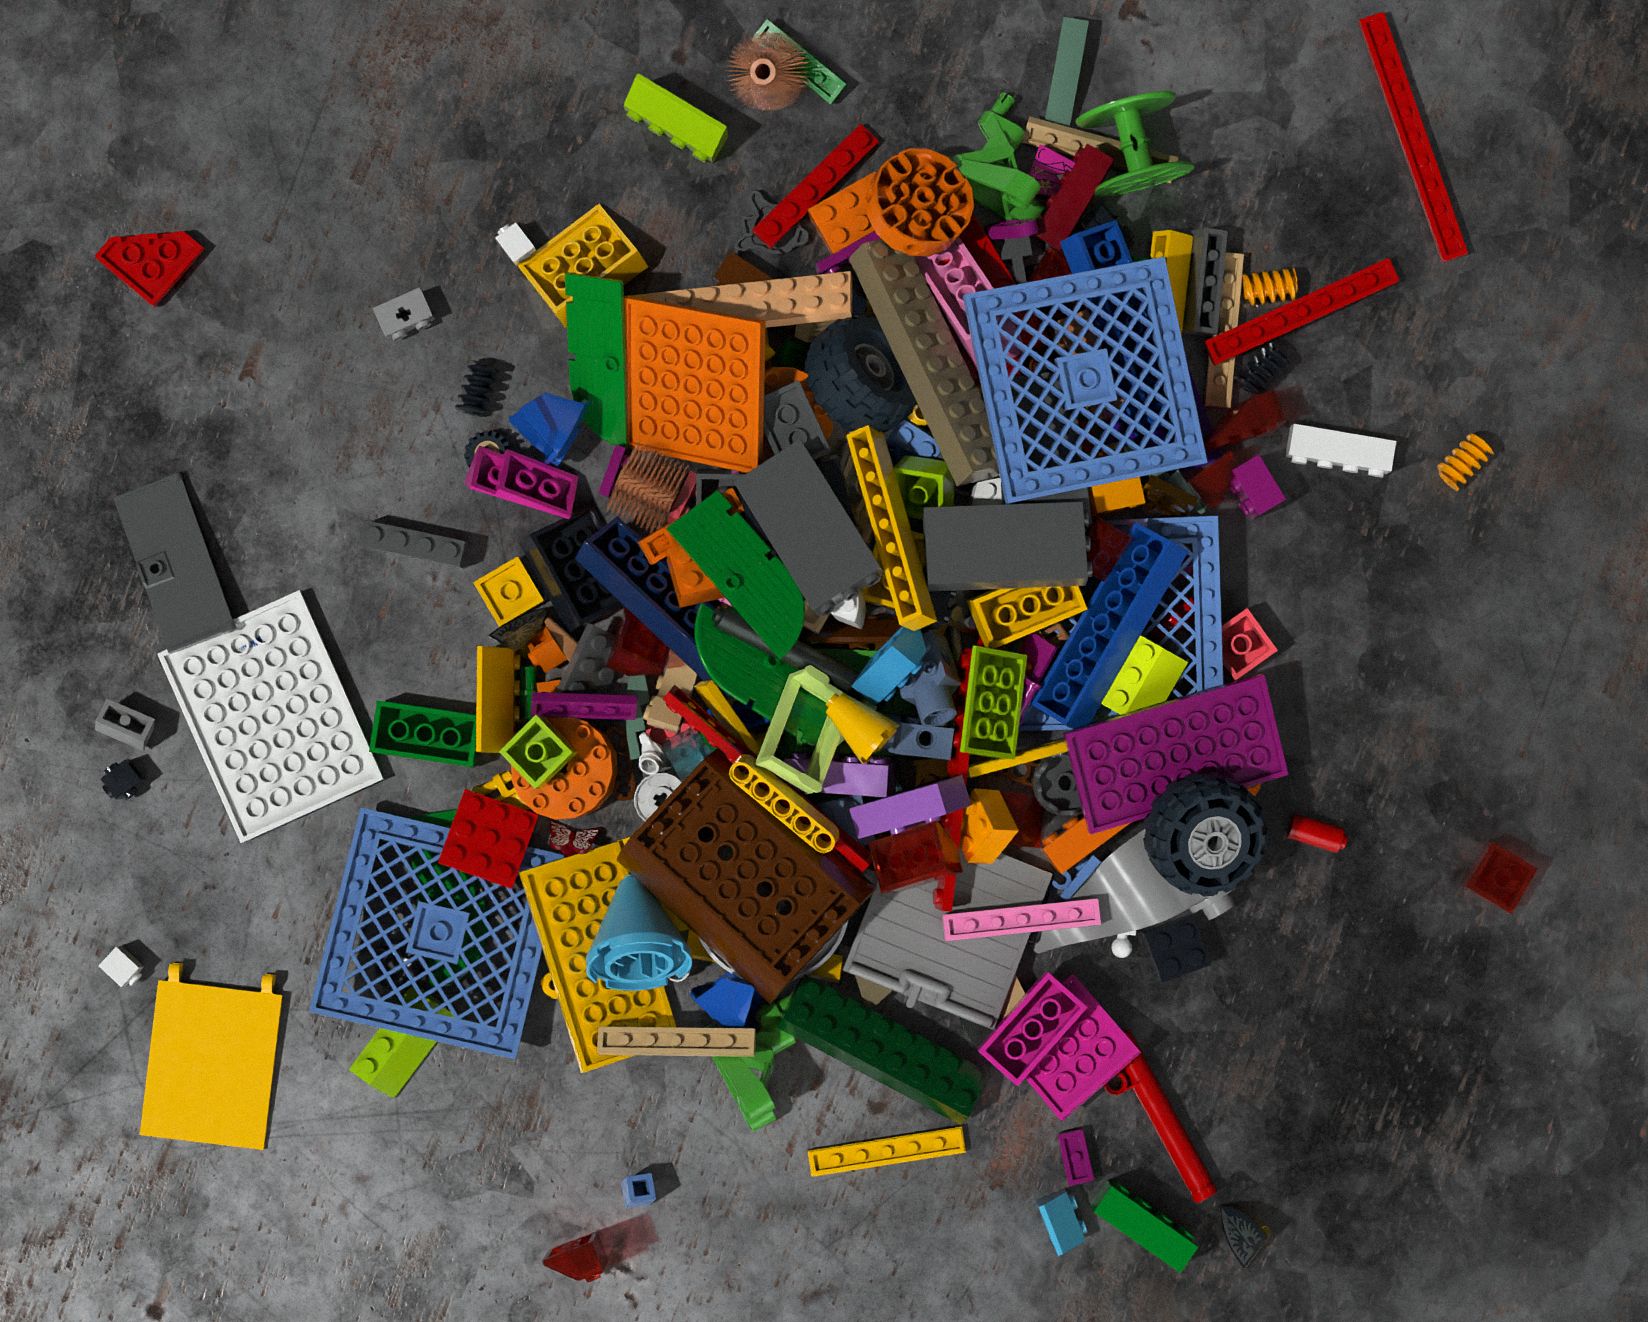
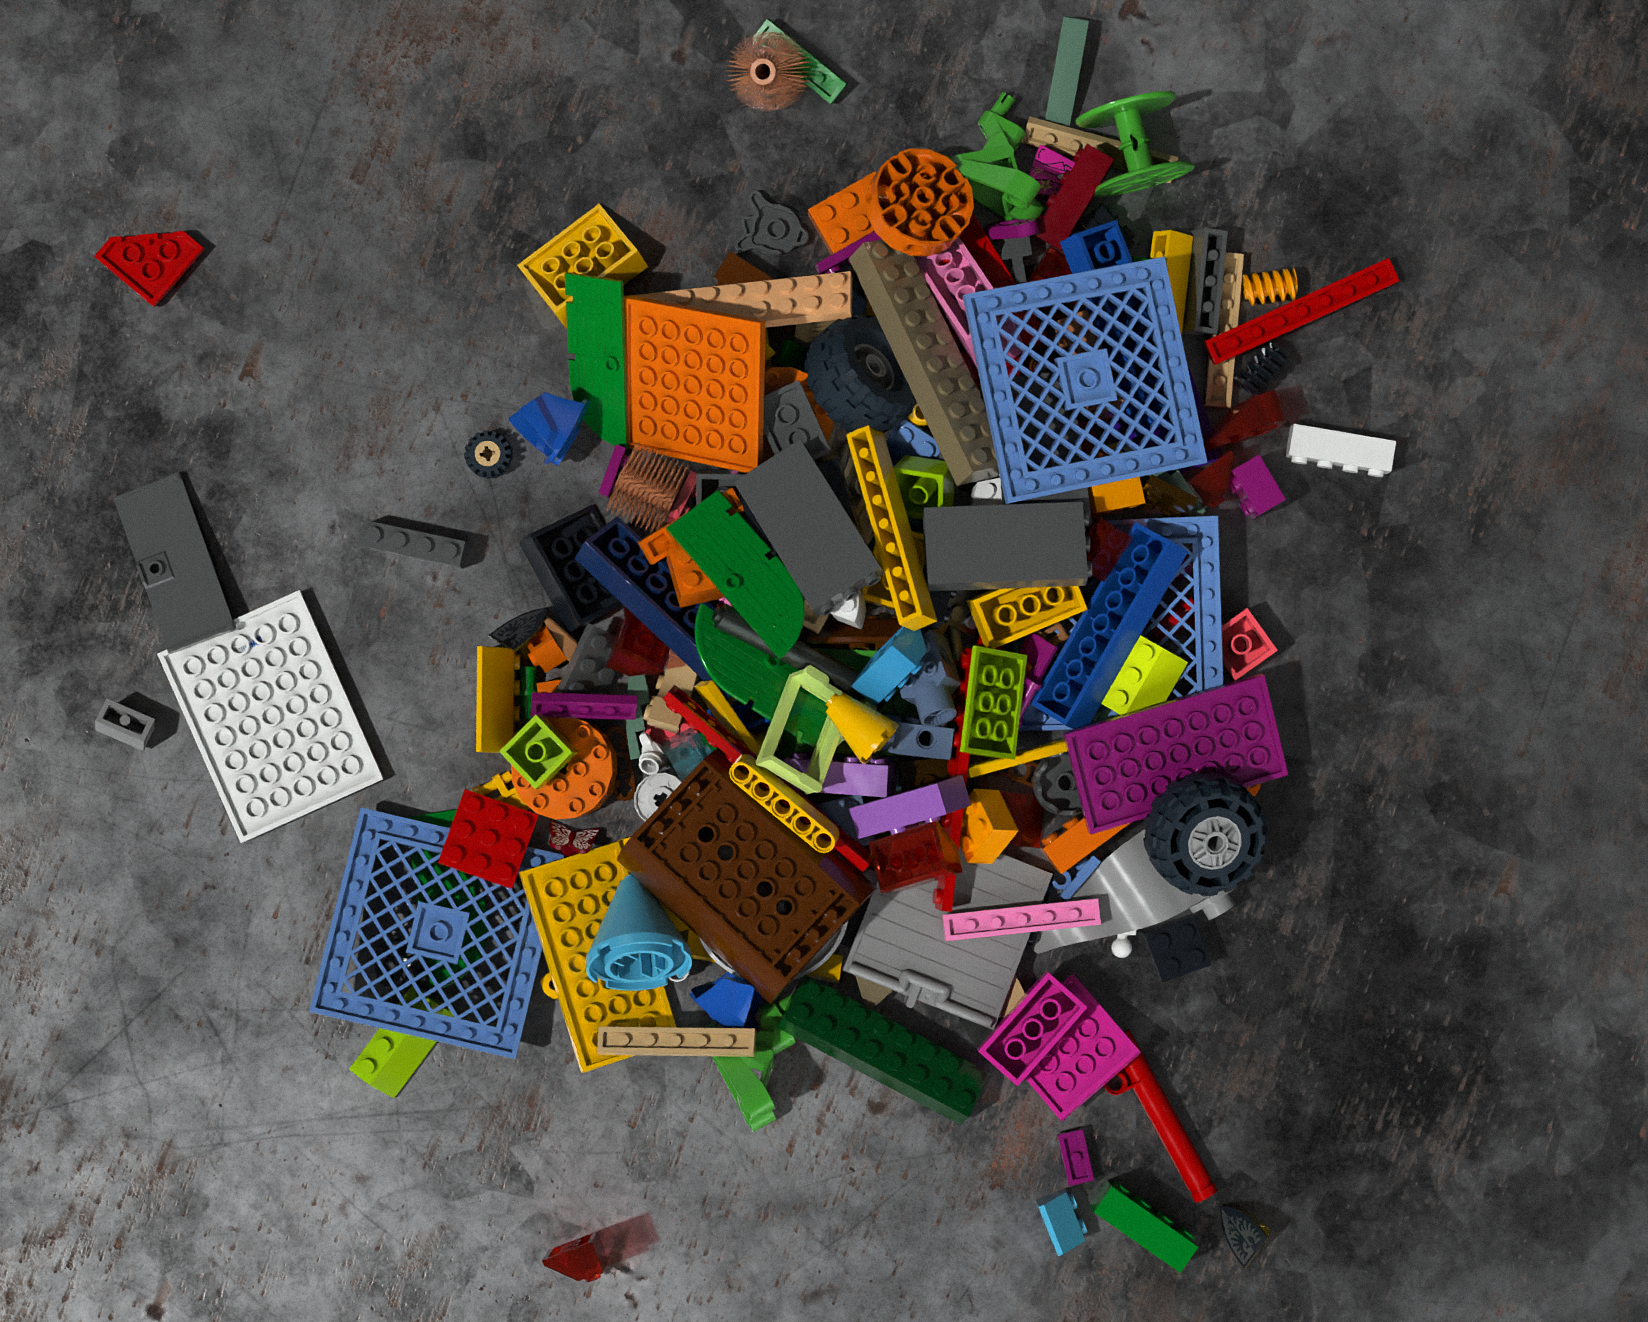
white brick [99,945,144,987] -> none
black brick [101,760,146,800] -> none
yellow flag [140,962,283,1150] -> none
green brick [369,700,478,768] -> none
light grey brick [373,287,435,341] -> none
black piece [455,360,500,417] -> none
dark pink slope [464,445,578,519] -> none
yellow plate [473,556,544,627] -> none
white brick [495,222,536,266] -> none
medium blue brick [621,1173,656,1209] -> none
lime slope [623,73,728,163] -> none
red plate [752,124,879,250] -> none
yellow tile [808,1126,966,1177] -> none
red brick [1286,813,1348,853] -> none
red plate [1358,11,1468,263] -> none
light orange piece [1437,433,1494,491] -> none
clear red brick [1460,842,1538,914] -> none

